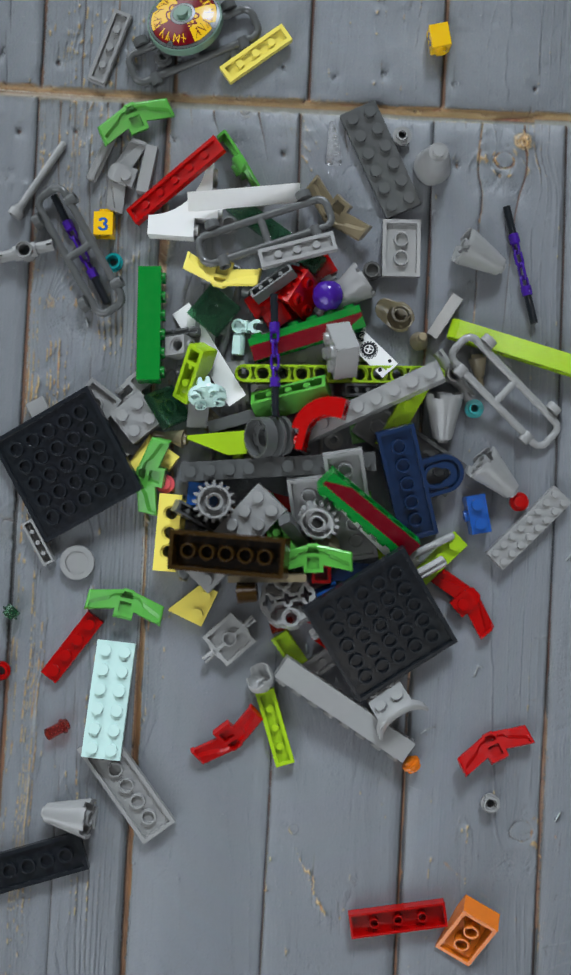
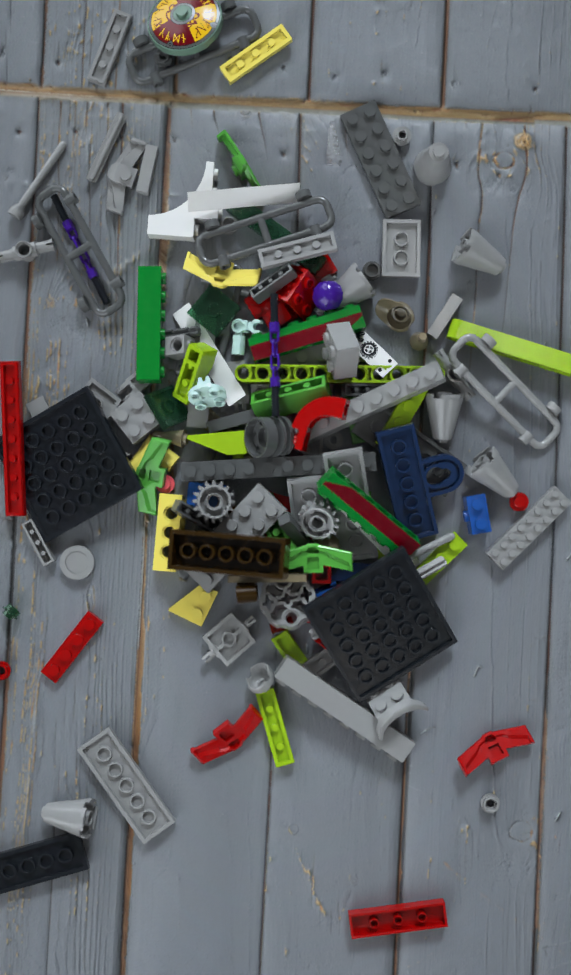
clear red pin [44,719,70,740] -> none
light aqua plate [81,639,136,761] -> none
bright green plate [84,588,164,627] -> none
yellow brick [93,209,116,239] -> none
bright green plate [97,98,175,147] -> none
teal plate [105,253,123,272] -> none
red plate [126,135,226,226] -> none
dark tan plate [306,175,372,241] -> none
orange plate [402,756,421,774] -> none
yellow brick [426,22,452,56] -> none
red plate [430,569,494,639] -> none
orange slope [435,895,500,966] -> none
teal plate [464,399,484,418] -> none
dark tan cone [468,353,487,386] -> none
piece [503,205,538,324] -> none
none -> red tile [0,361,27,516]

